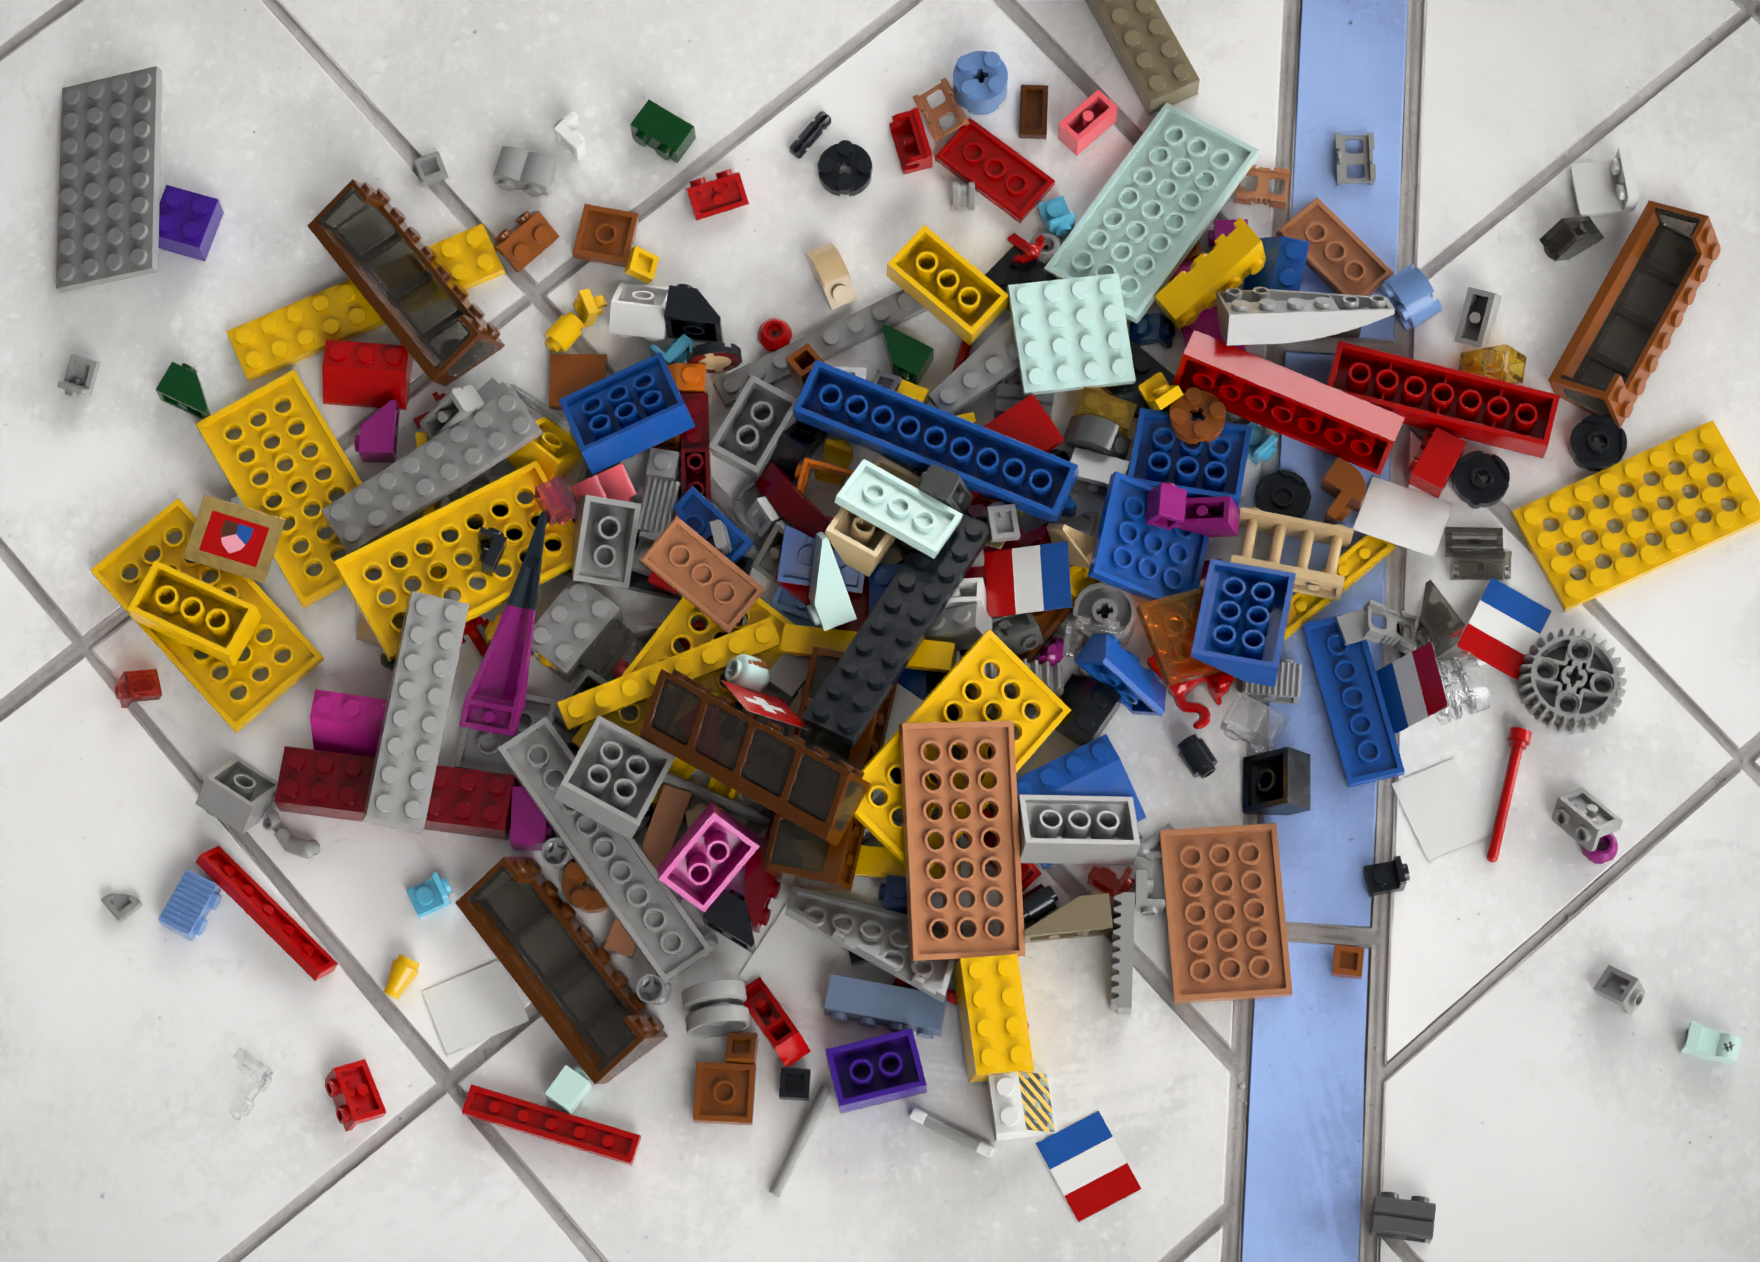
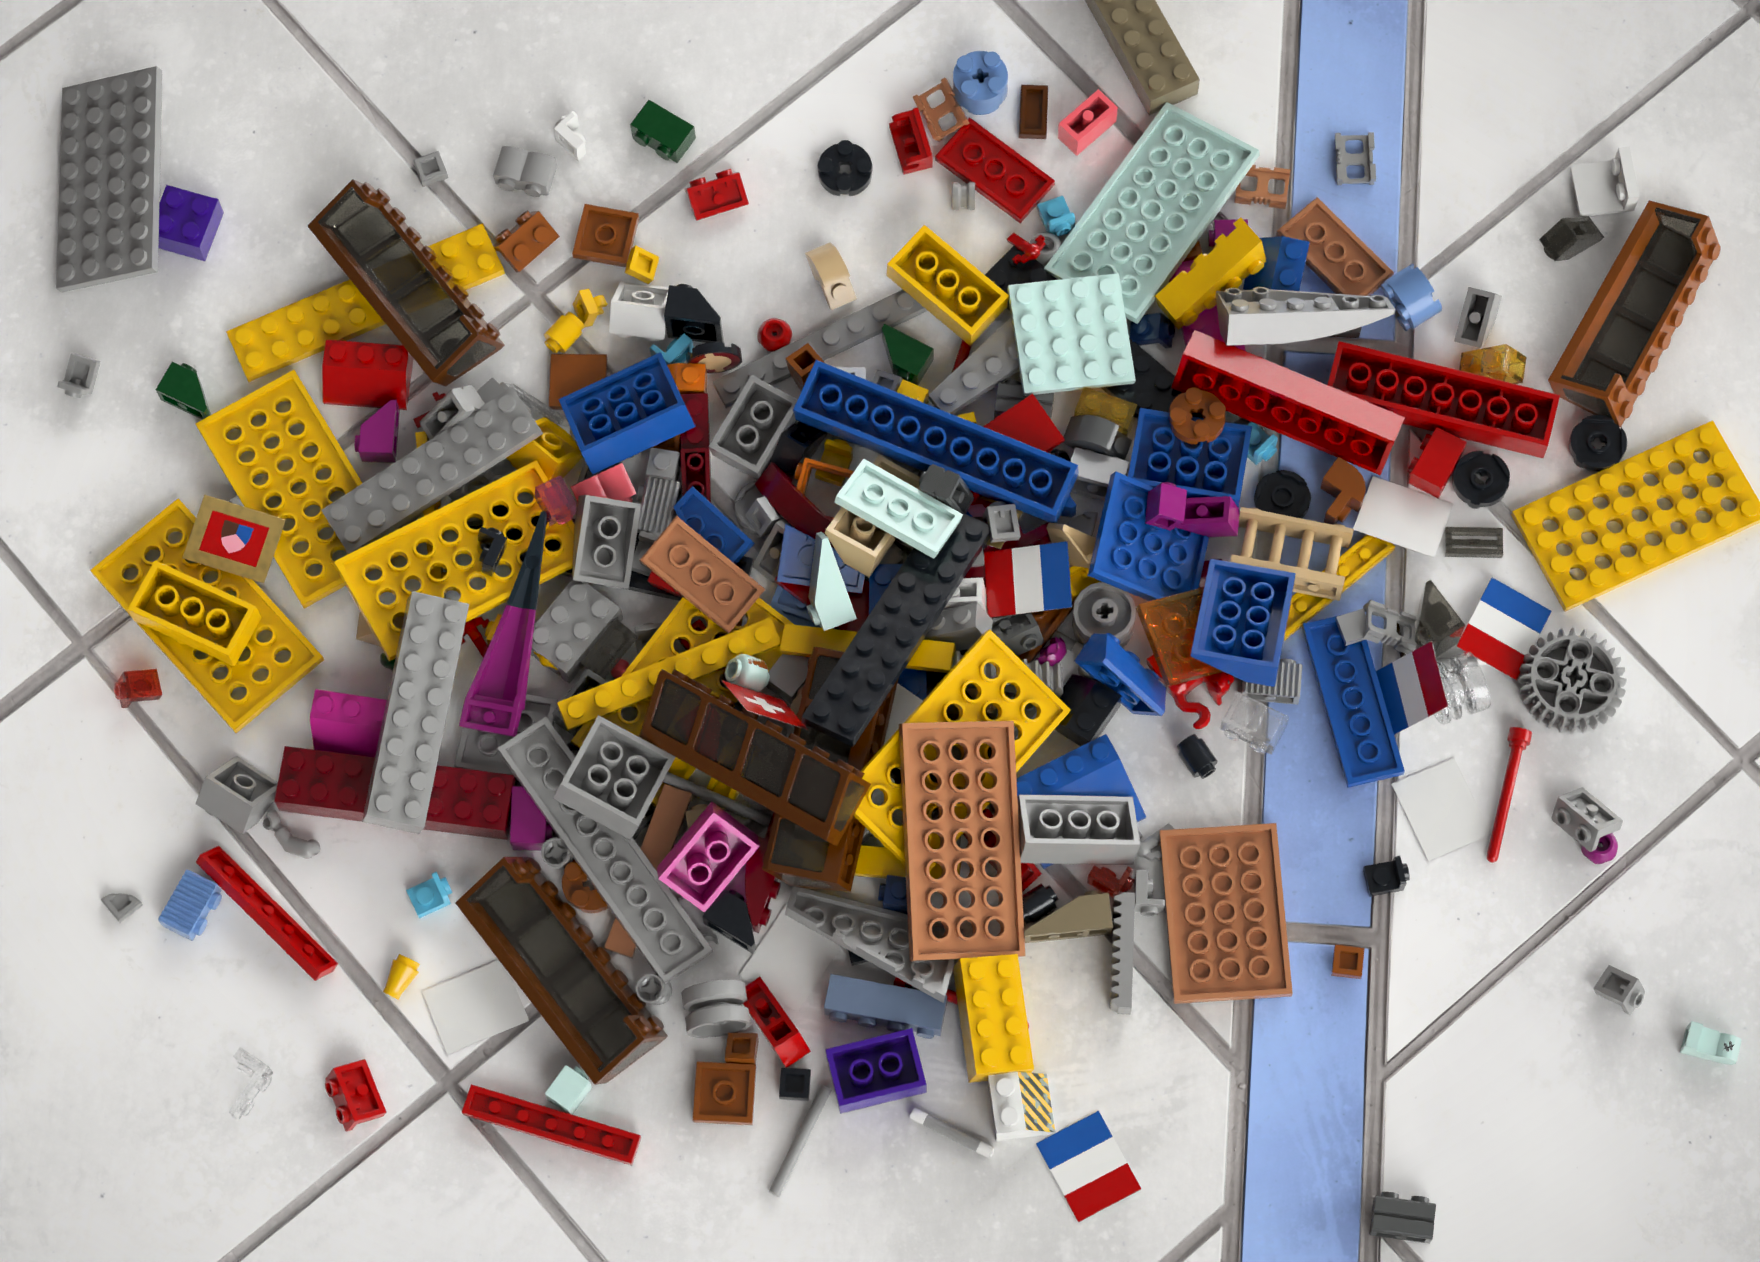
light grey tile [709,519,732,555] -> none
black axle [789,111,831,158] -> none
clear bracket [1062,615,1126,658] -> none
yellow bracket [1138,372,1184,410] -> none
black slope [1243,747,1310,815] -> none
clear smoke hinge [1450,548,1512,581] -> none

